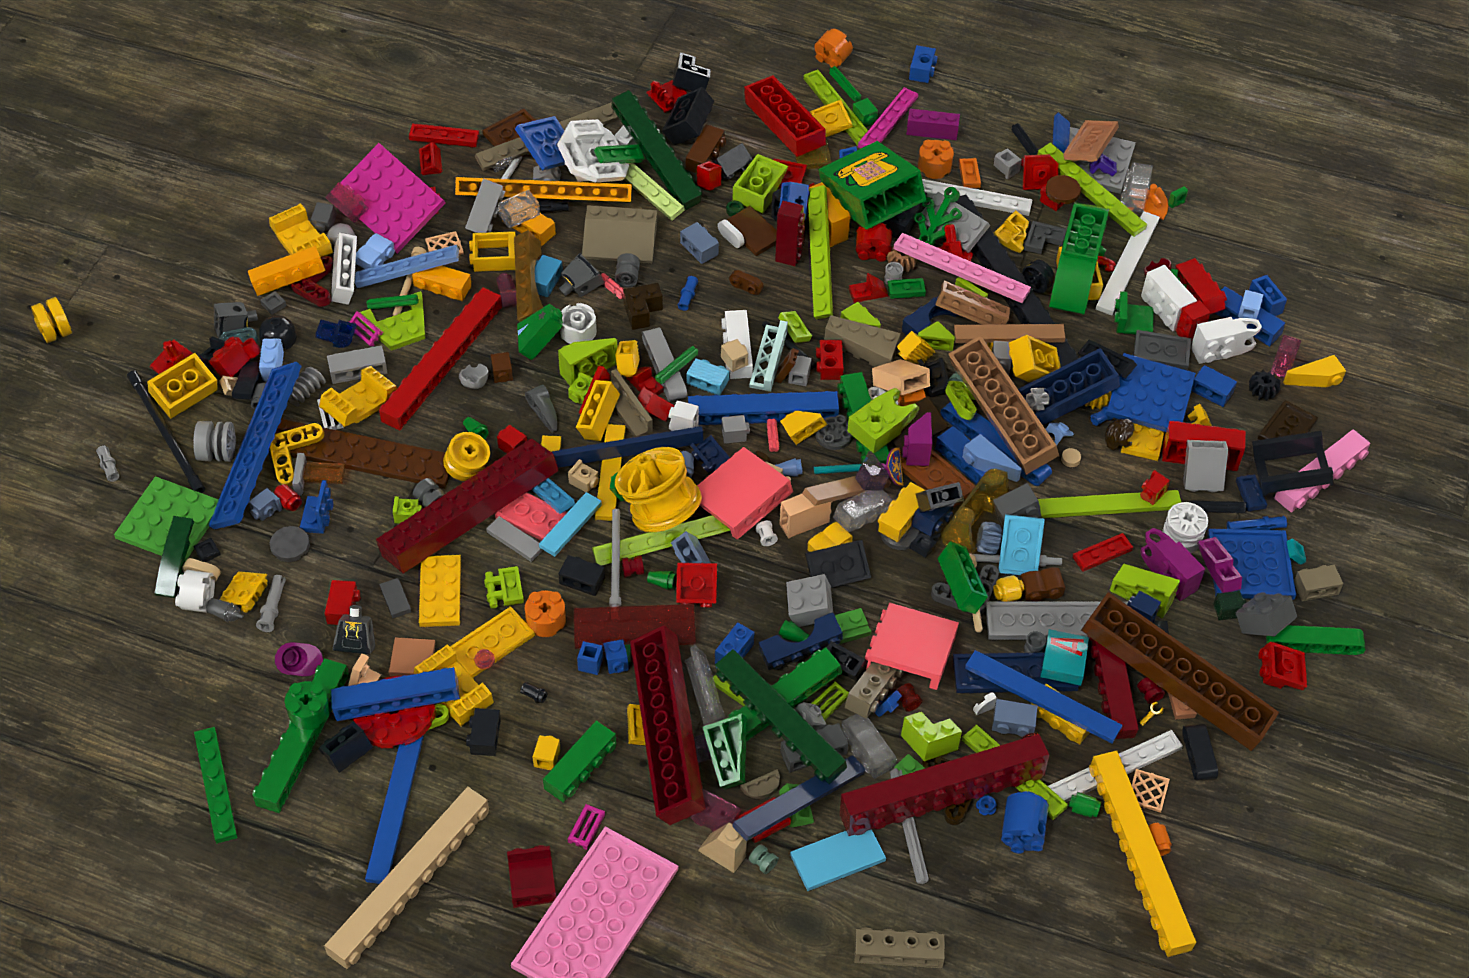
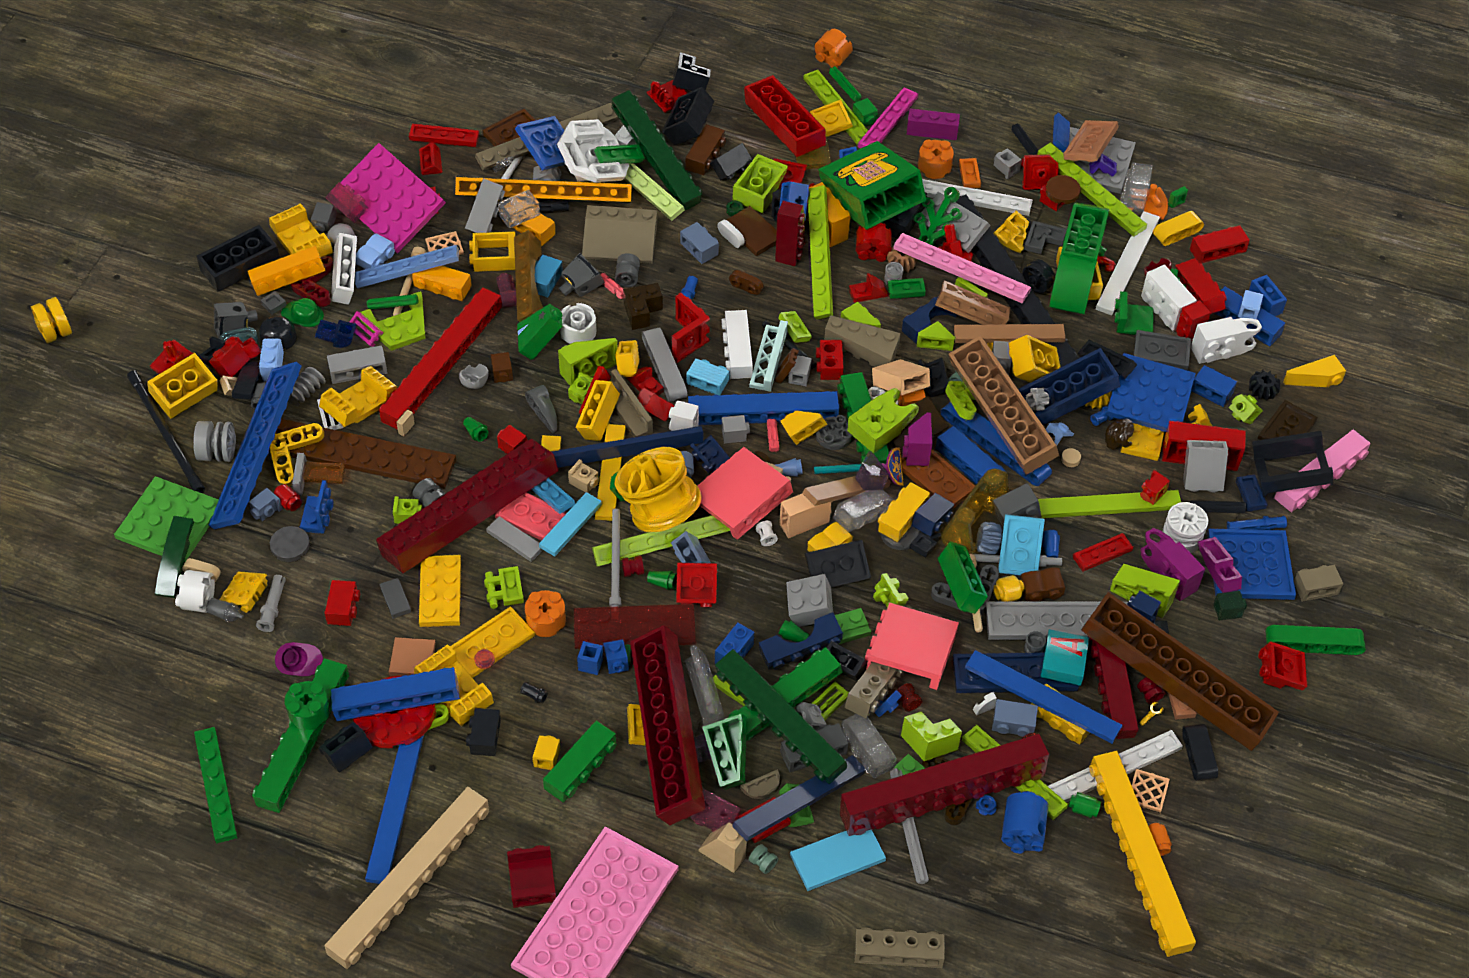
light grey pin [96,445,119,482] -> none
black tile [193,538,221,562] -> none
torso [333,605,375,654] -> none
light nougat slope [348,654,380,686] -> none
yellow wheel [443,432,490,481] -> none
black brick [558,555,605,596] -> none
dark pink tile [568,804,605,850] -> none
green axle [655,346,698,384] -> none
red brick [697,161,721,190] -> none
tan brick [721,339,748,372] -> none
yellow brick [896,331,935,365] -> none
blue brick [909,45,938,83] -> none
black brick [915,482,964,513] -> none
medium blue slope [962,434,1022,482] -> none
dark grey brick [1236,592,1297,636] -> none
clear pink brick [1271,335,1302,378] -> none
teal tile [1286,539,1306,565] -> none
none -> black brick [196,225,280,292]
none -> green piece [281,298,324,327]
none -> tan tile [397,410,415,436]
none -> red bracket [672,293,710,363]
none -> lime hips [873,573,908,608]
none -> blue cone [1042,530,1060,558]
none -> yellow beam [1153,211,1204,246]
none -> red brick [1190,225,1250,264]
none -> lime brick [1229,394,1263,424]

